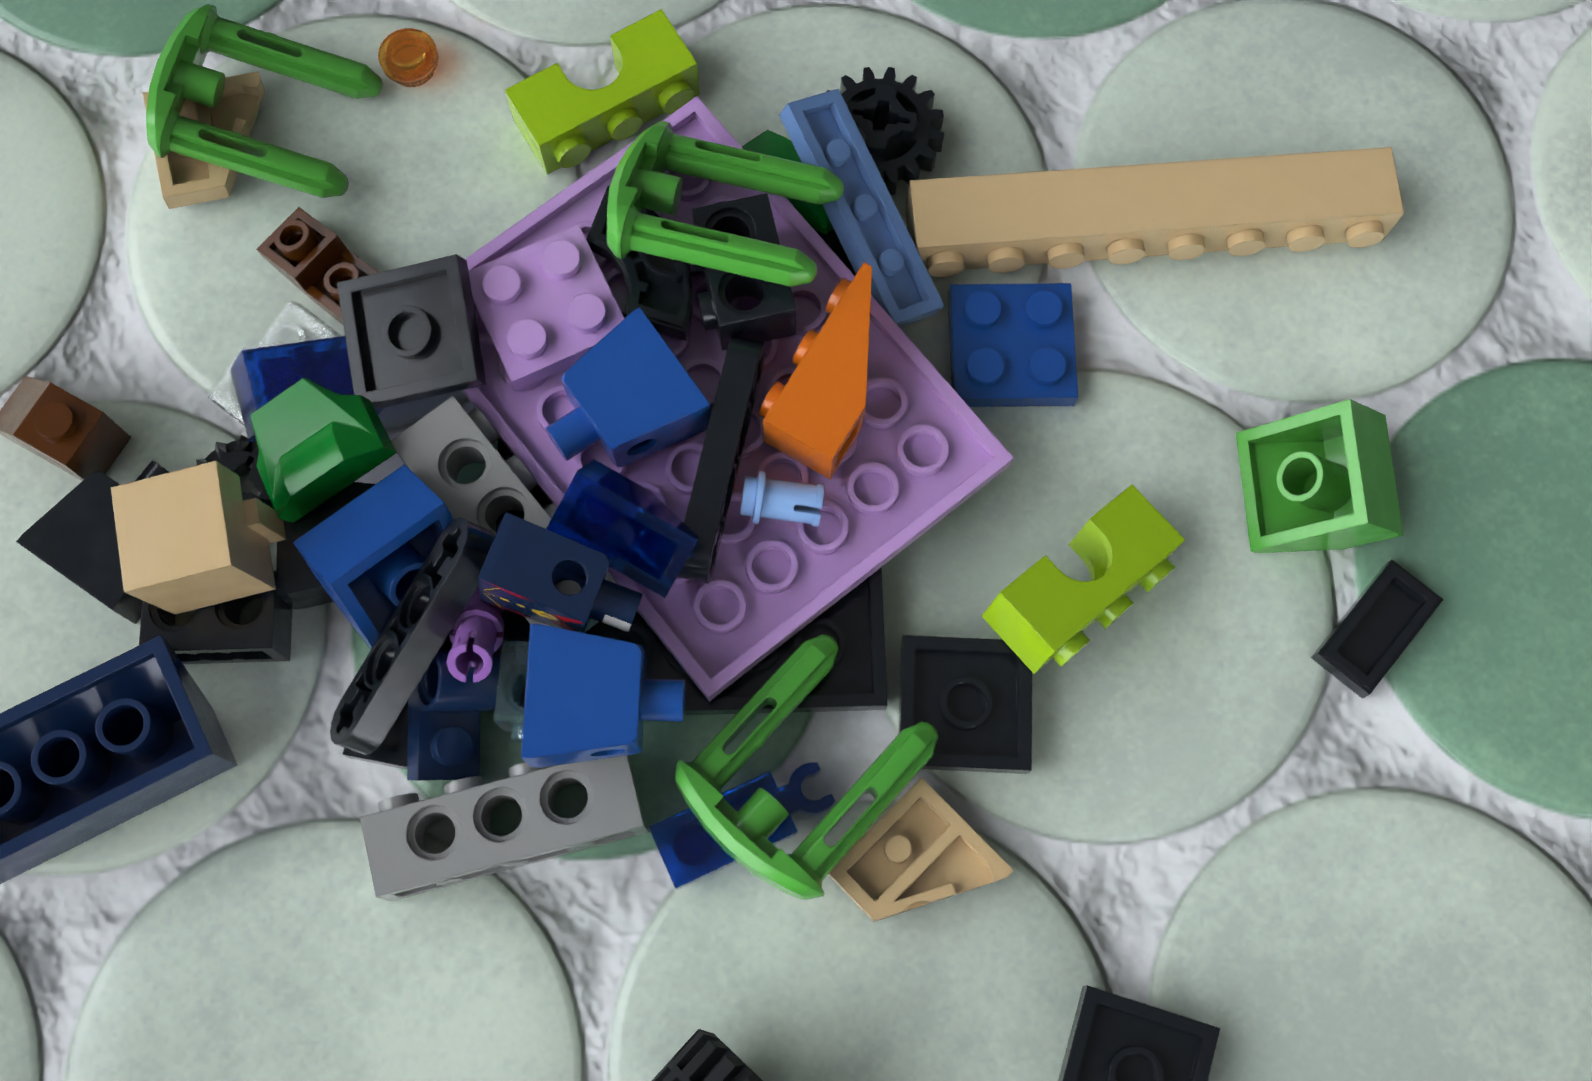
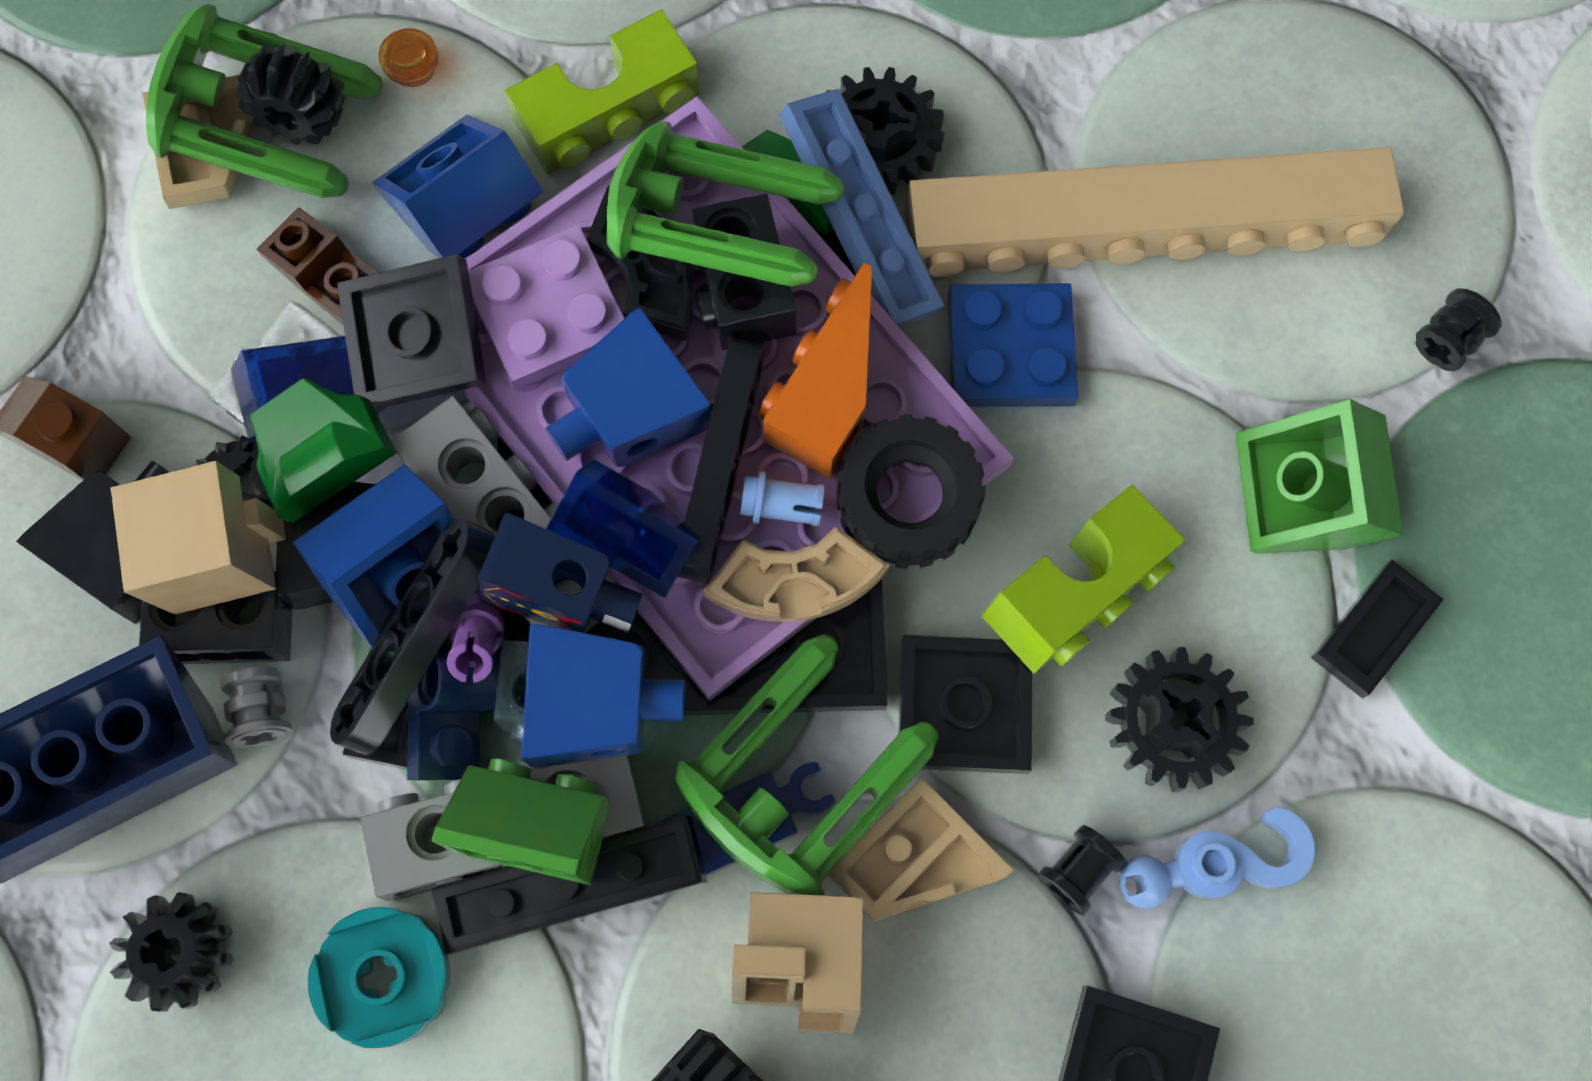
none -> black gear [109,892,234,1012]
none -> light grey bush [220,666,293,748]
none -> black gear [236,43,345,145]
none -> teal plate [308,907,450,1049]
none -> blue slope [372,115,544,258]
none -> bright green slope [432,759,611,885]
none -> black tile [432,815,707,955]
none -> tan tile [703,527,889,622]
none -> tan plate [732,892,863,1034]
none -> black tyre [836,415,985,569]
none -> black bush [1038,825,1127,916]
none -> black gear [1105,647,1254,792]
none -> light blue piece [1119,807,1316,909]
none -> black bush [1415,288,1502,372]

